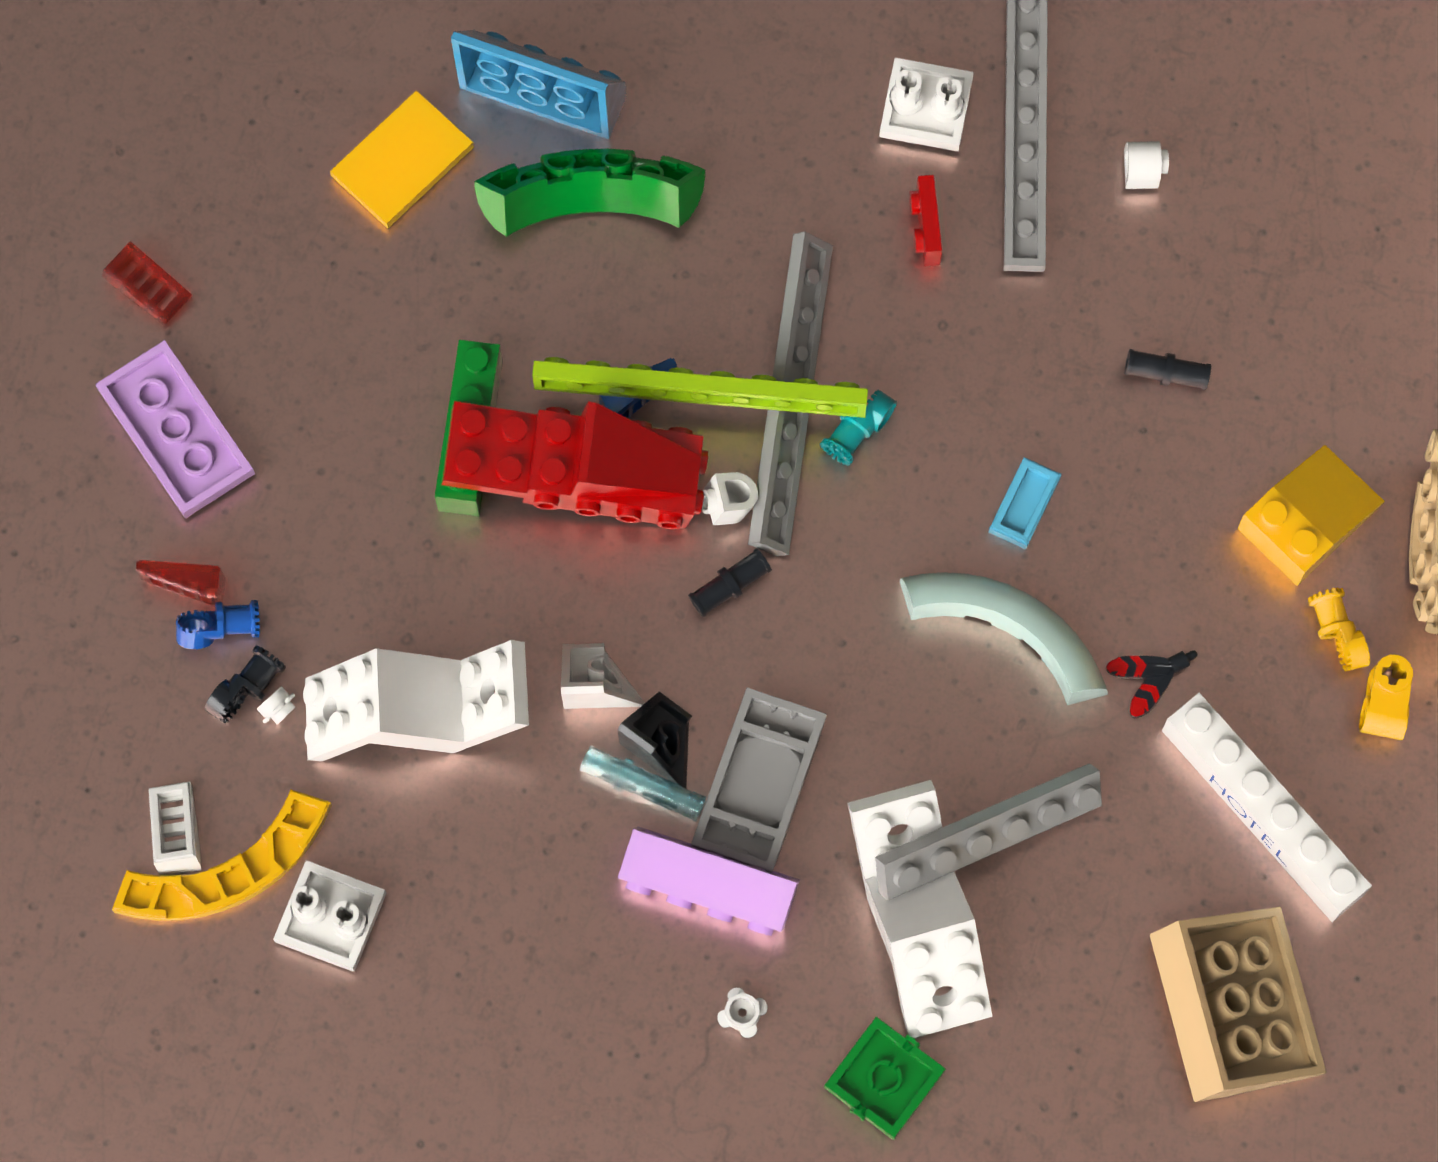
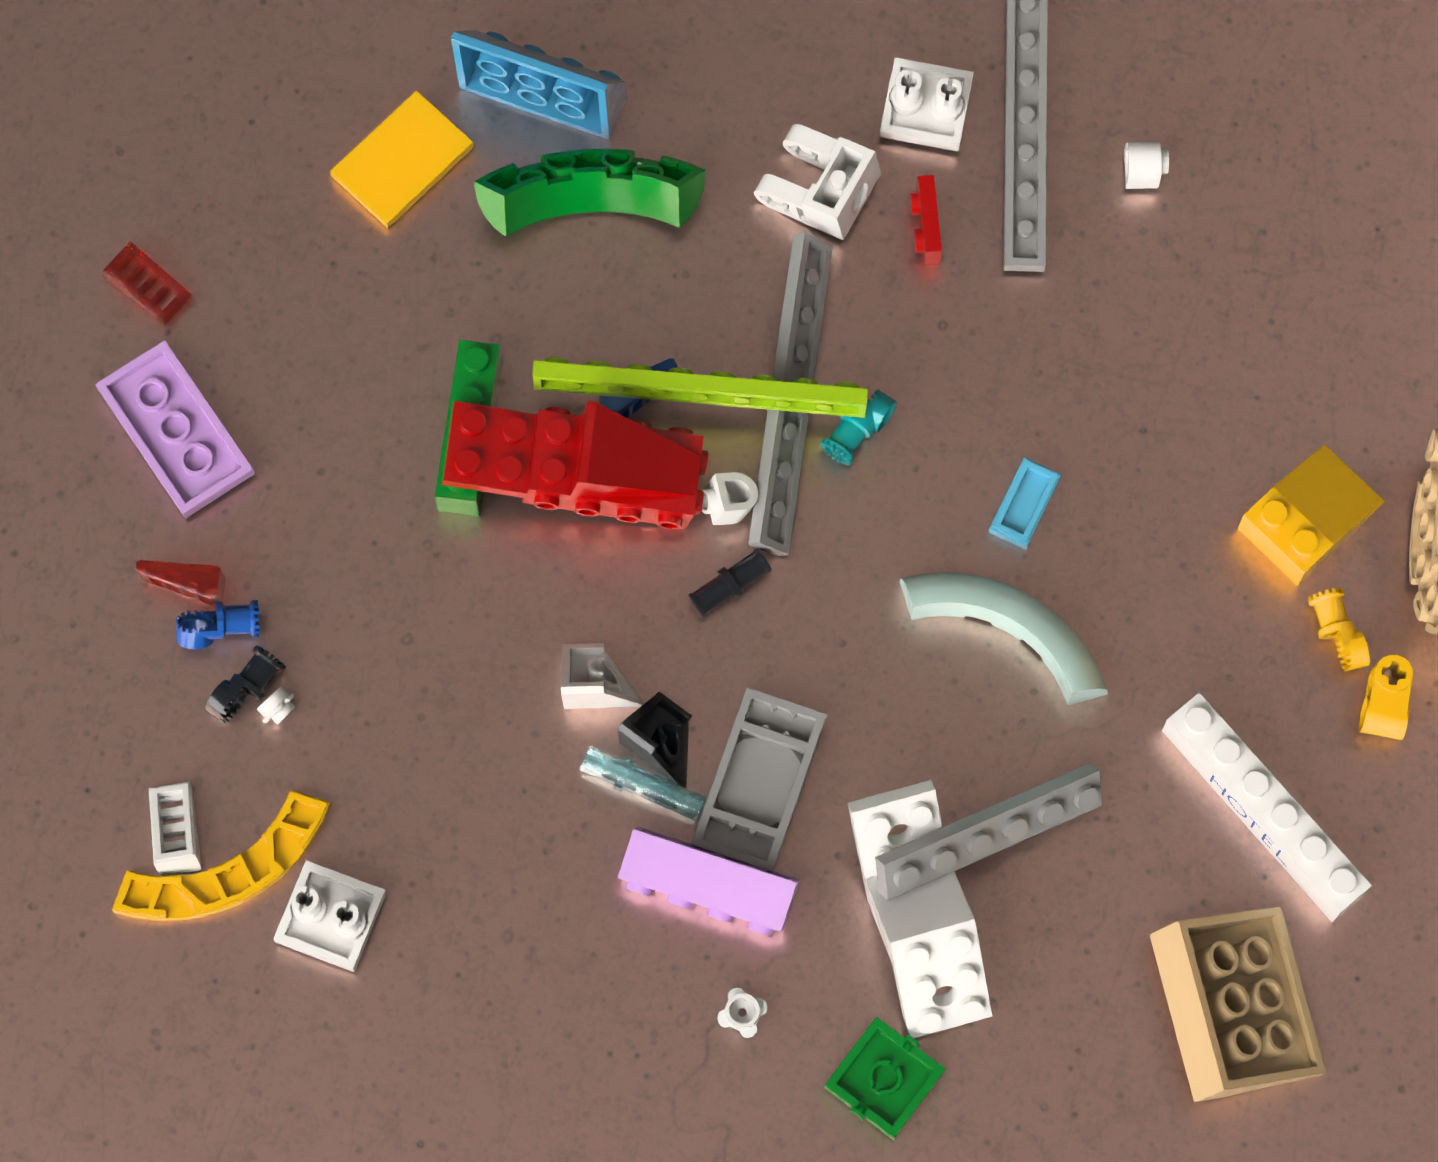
white bracket [303,640,529,762] -> none
piece [1106,650,1198,718] -> none
black pin [1124,349,1211,390] -> none
none -> white brick [754,124,881,240]

